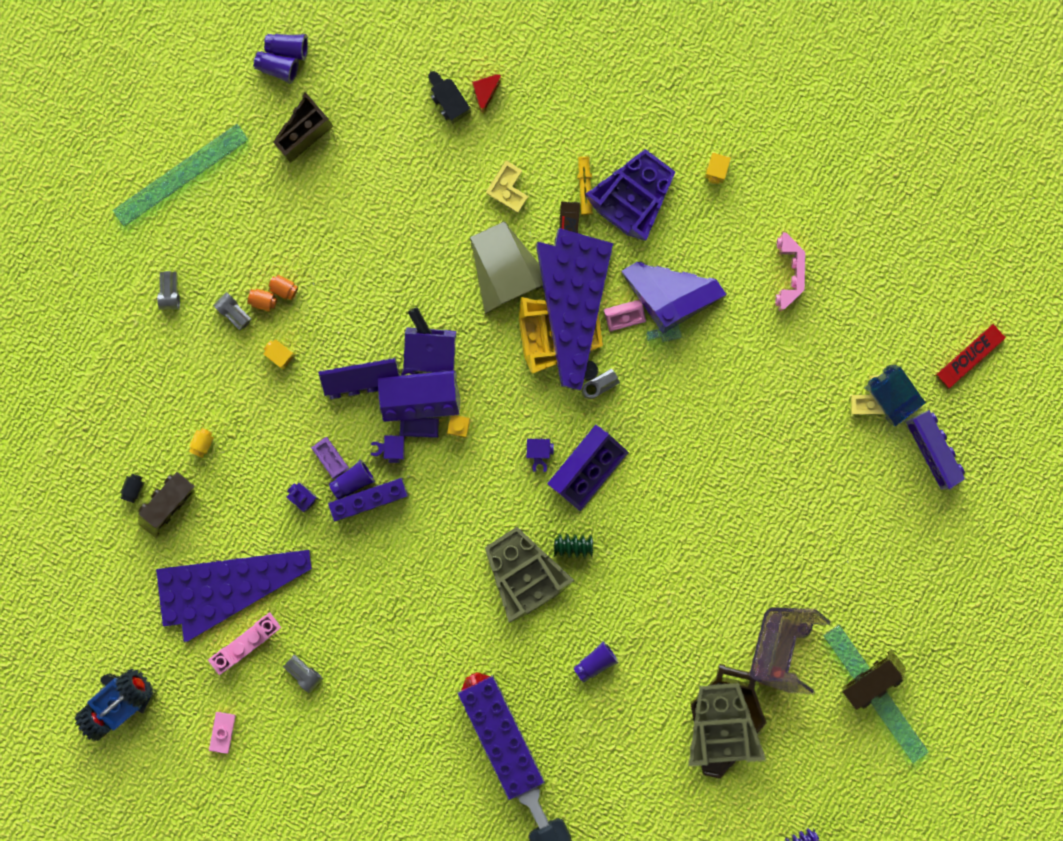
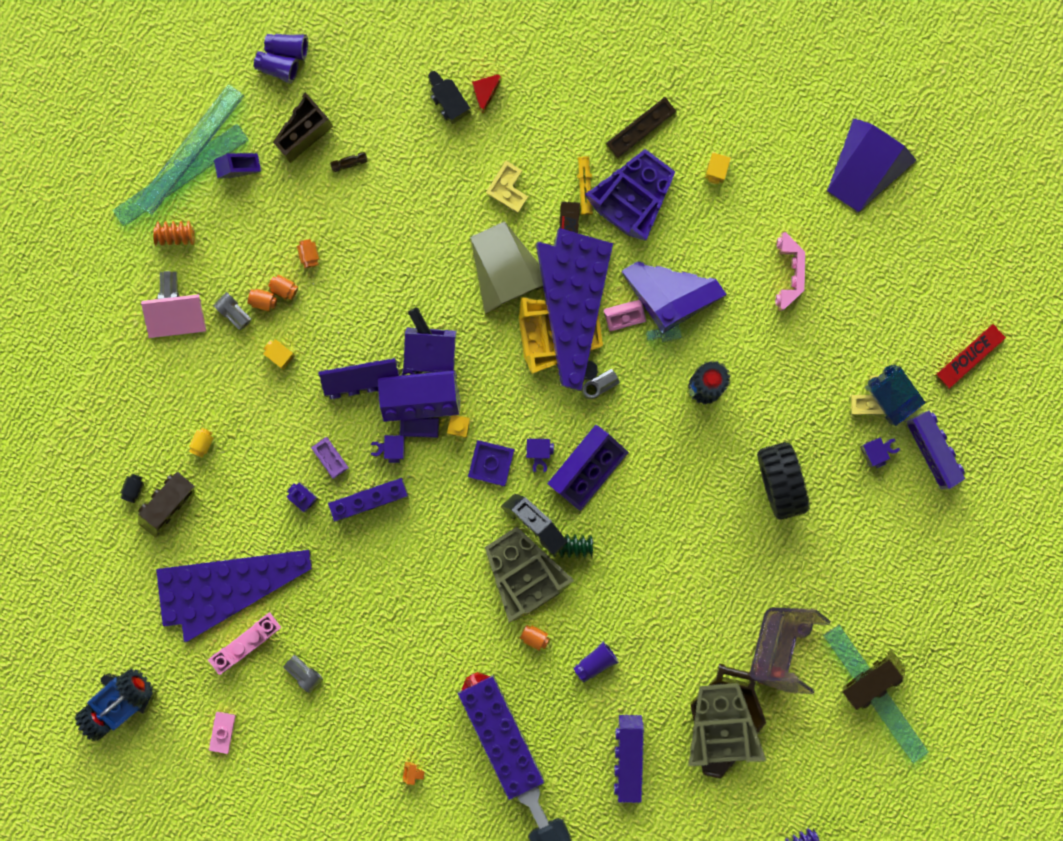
dark purple plant [329,459,375,499] -> none
none -> clear light blue tile [136,84,244,215]
none -> bright pink tile [141,295,206,338]
none -> orange piece [153,221,195,246]
none -> dark purple slope [214,153,261,178]
none -> orange brick [297,239,320,268]
none -> dark brown axle [330,152,368,172]
none -> orange tile [402,762,425,785]
none -> dark purple tile [468,440,514,486]
none -> slope [501,493,568,556]
none -> orange brick [520,625,550,651]
none -> dark brown tile [605,97,677,159]
none -> dark purple wedge [614,715,644,803]
none -> black plate [688,361,730,405]
none -> black tyre [757,442,810,520]
none -> dark purple wedge [827,118,917,212]
none -> dark purple brick [860,437,900,469]

